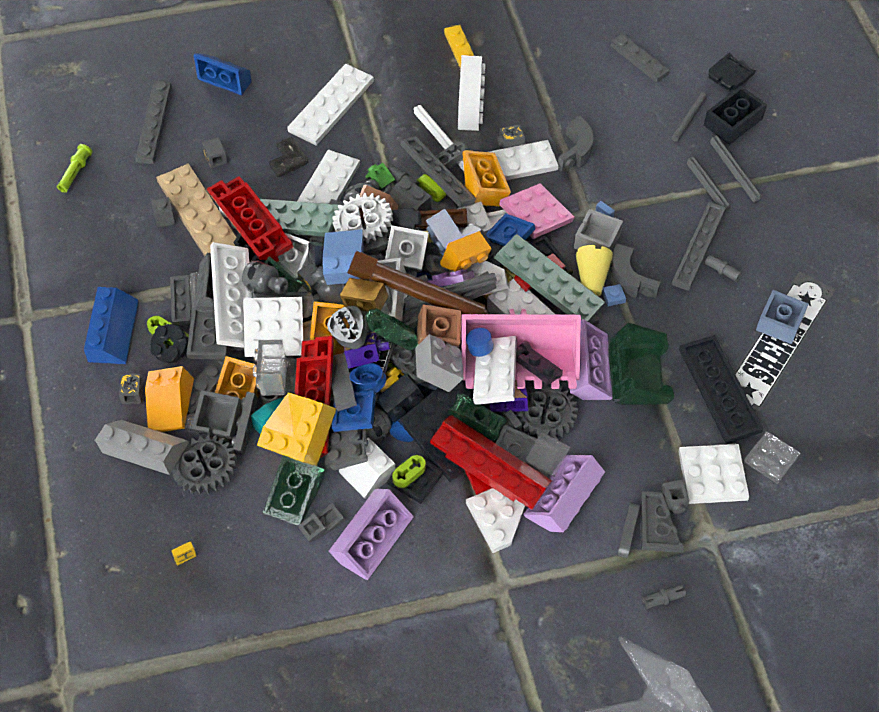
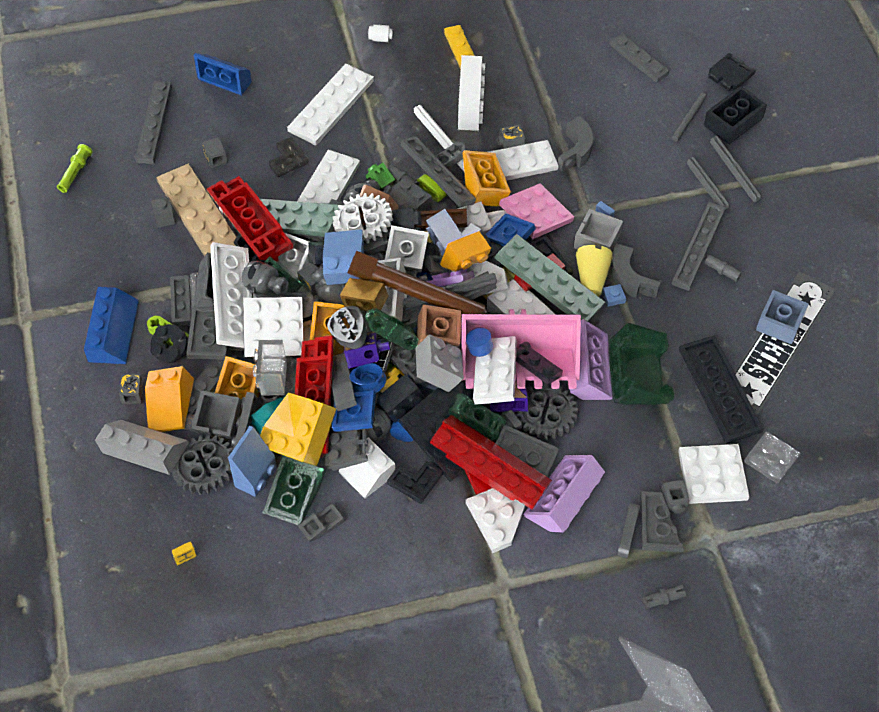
lavender slope [329,489,414,580] -> none
lime beam [392,455,426,488] -> none
clear piece [525,432,570,477] -> none
none -> medium blue slope [228,426,277,497]
none -> white brick [368,25,393,42]

